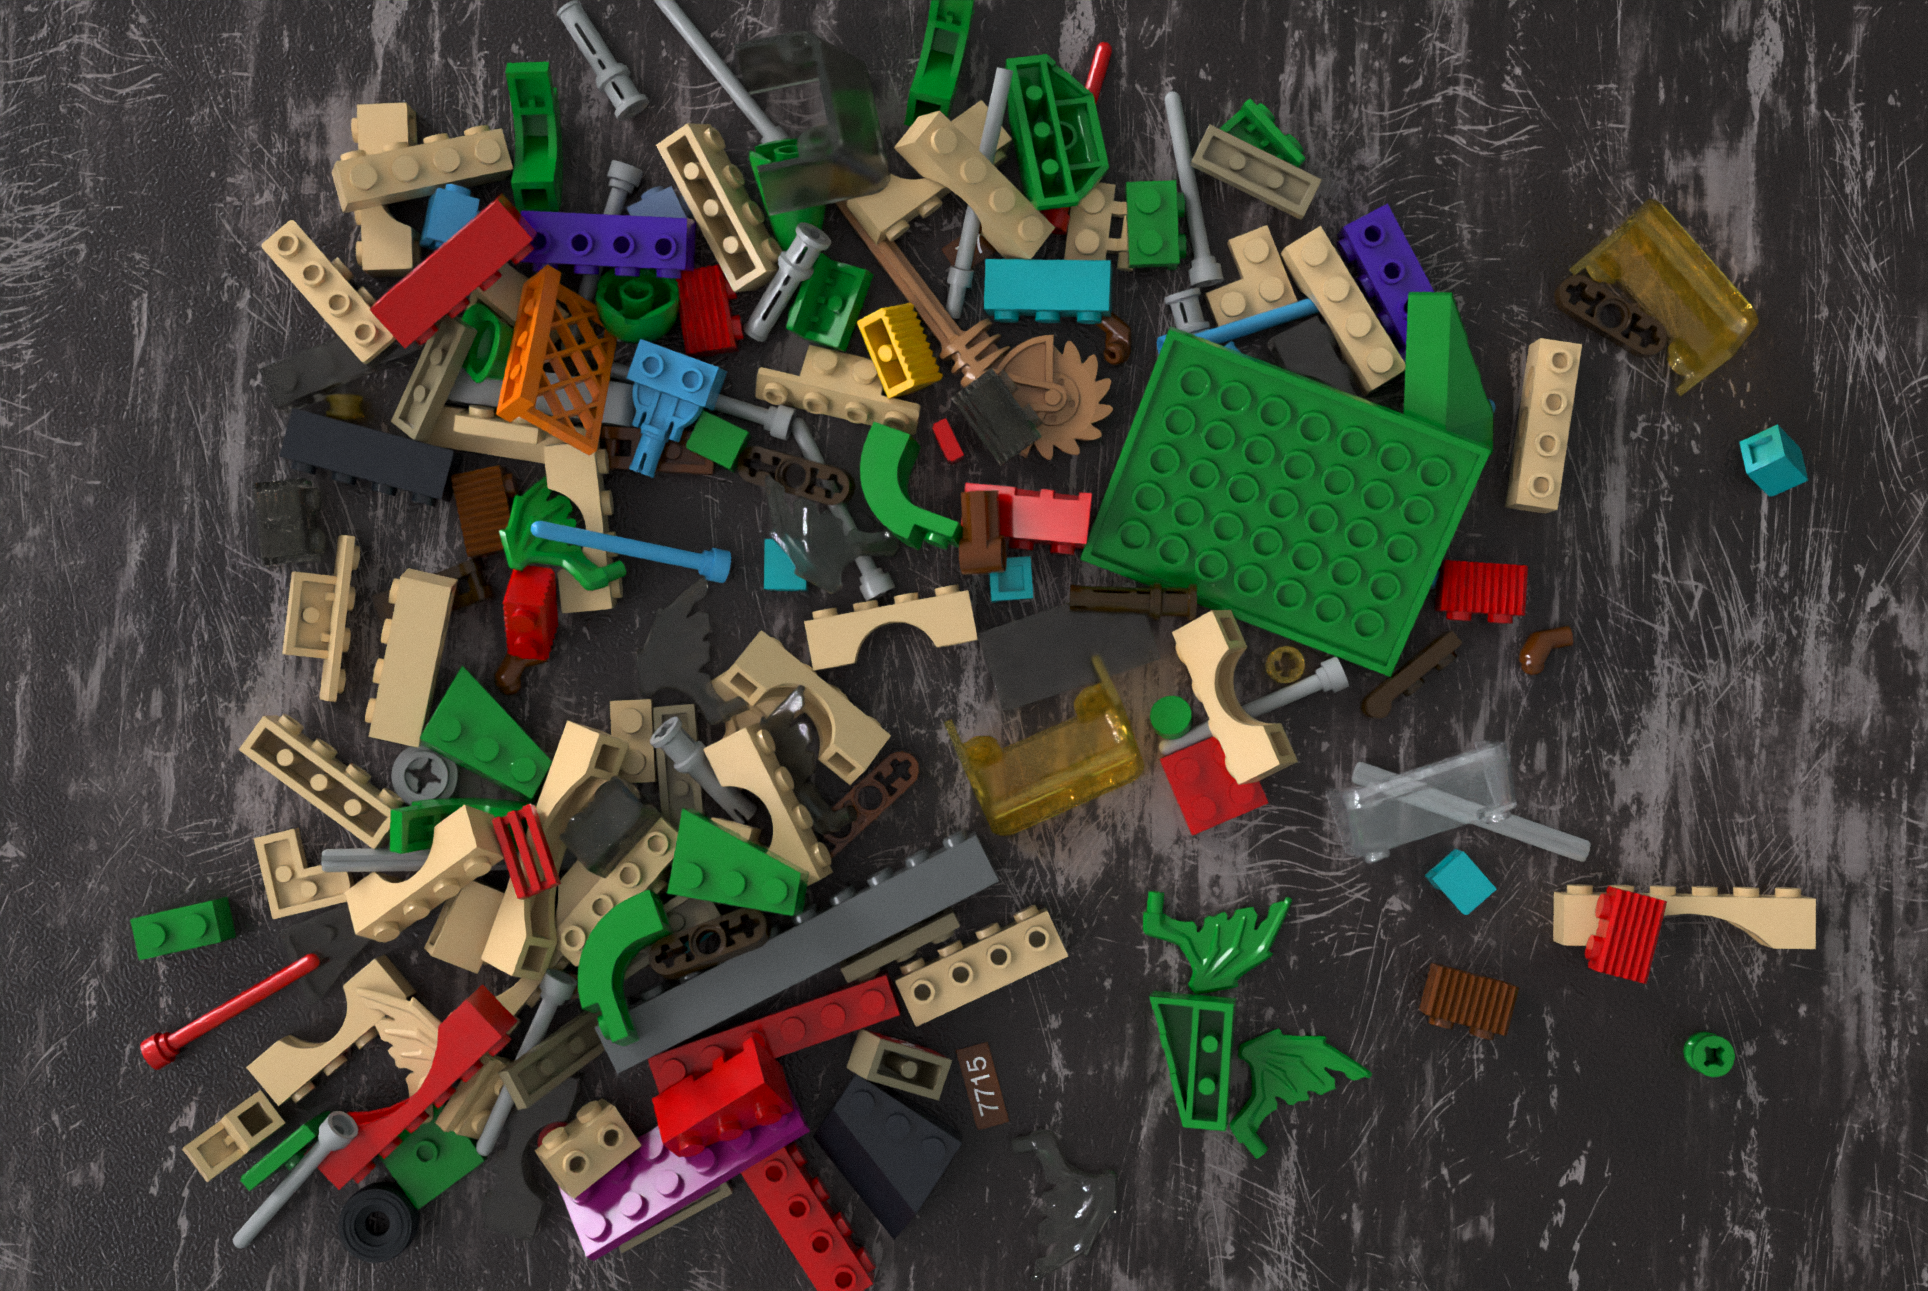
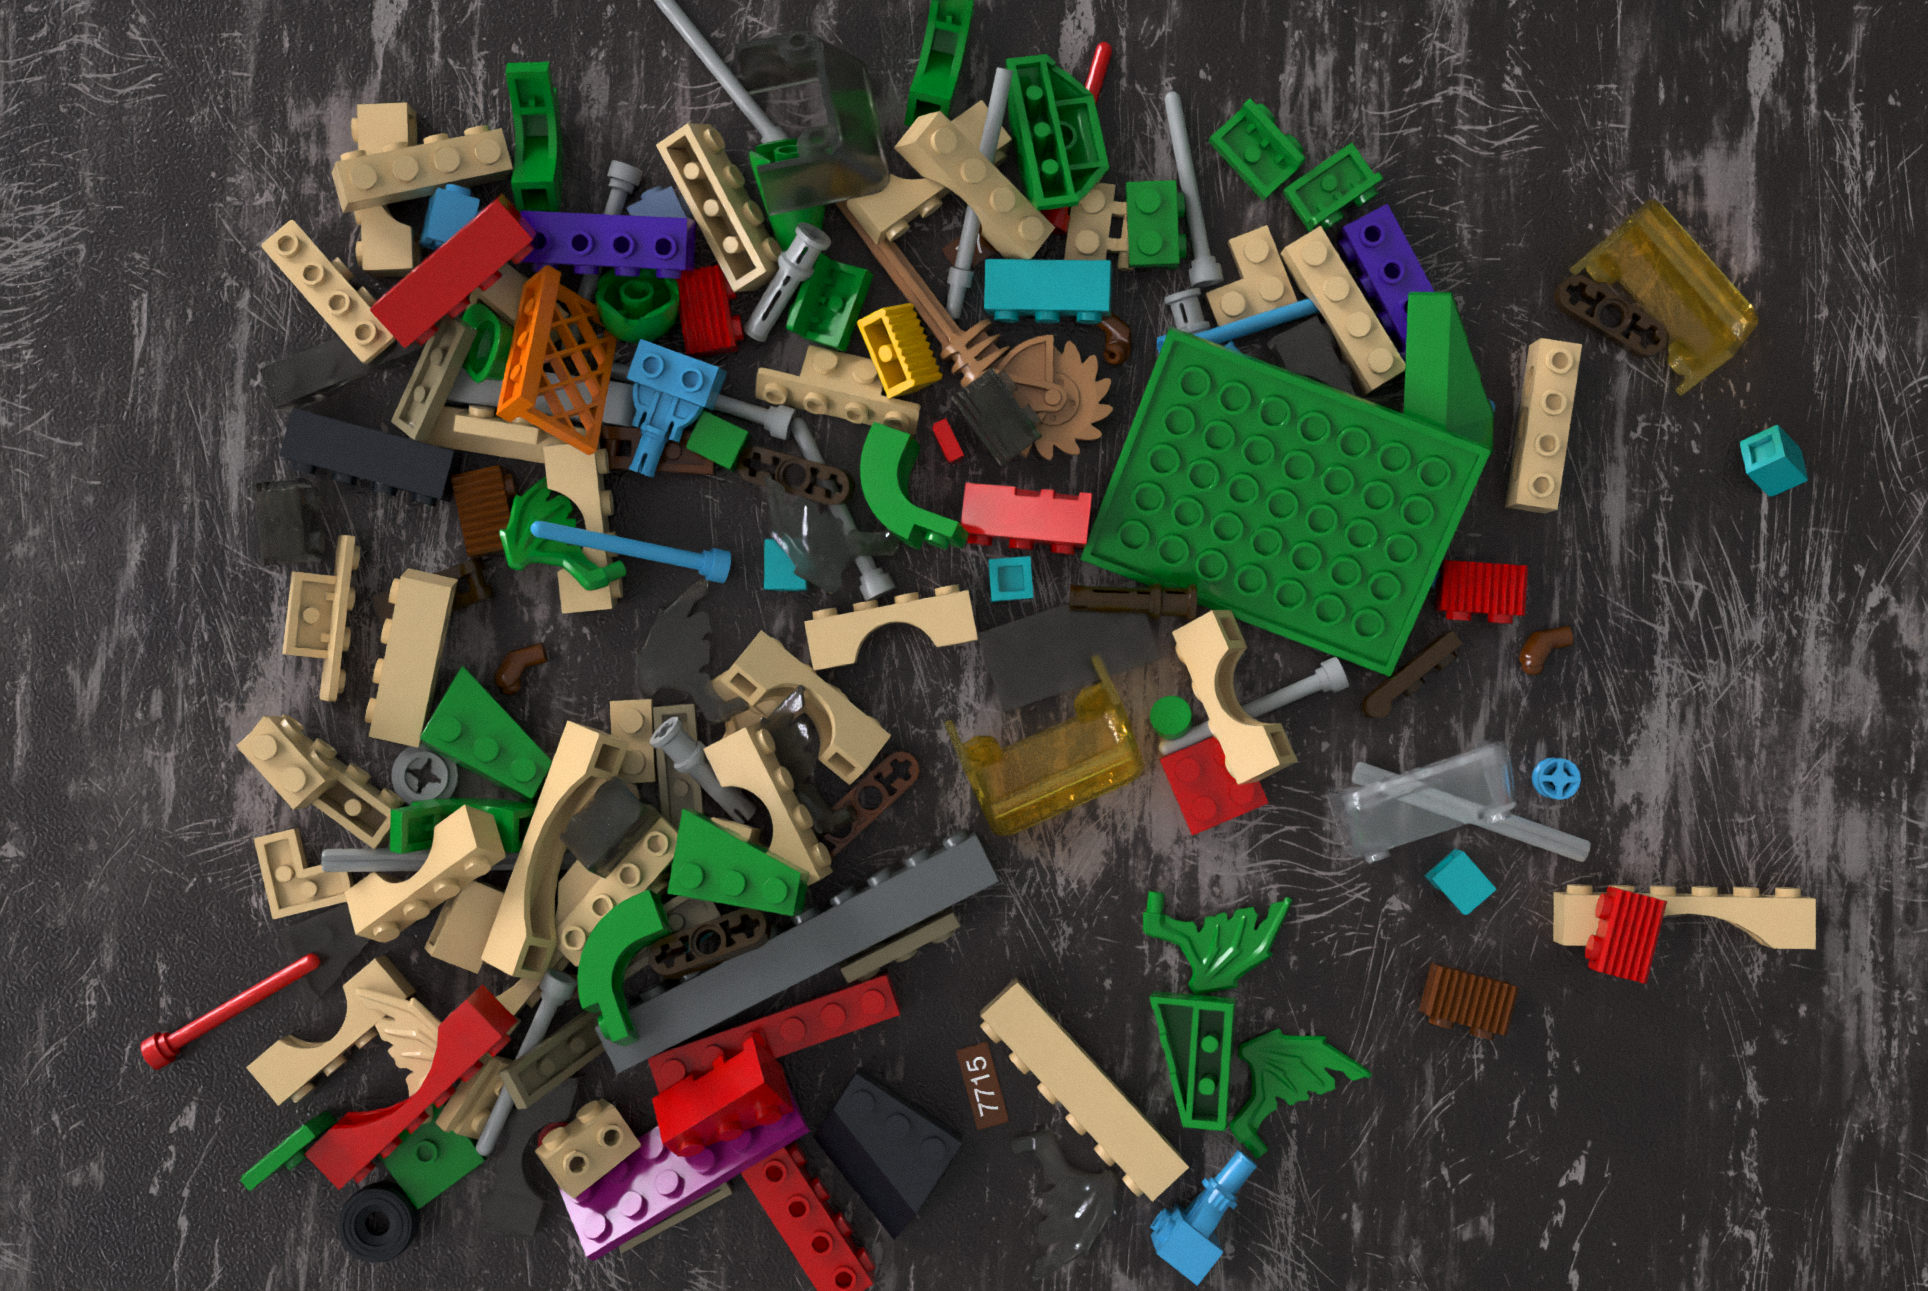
green brick [130,897,236,960] -> none
tan brick [182,1090,285,1183] -> none
light grey piece [233,1111,358,1249] -> none
clear yellow bush [326,394,364,419] -> none
red tile [491,804,561,900] -> none
red brick [502,565,558,660] -> none
light grey pin [557,0,649,121] -> none
dark tan brick [846,1028,952,1101] -> none
tan brick [895,905,1068,1027] -> none
reddish brown piece [959,490,1007,575] -> none
dark tan plate [1190,124,1322,220] -> none
clear yellow bush [1265,646,1305,684] -> none
green wheel [1683,1031,1735,1078] -> none
none -> tan brick [236,716,338,810]
none -> tan brick [980,977,1189,1202]
none -> dark azure brick [1150,1150,1258,1286]
none -> green bracket [1282,143,1384,232]
none -> dark azure wheel [1531,757,1581,800]

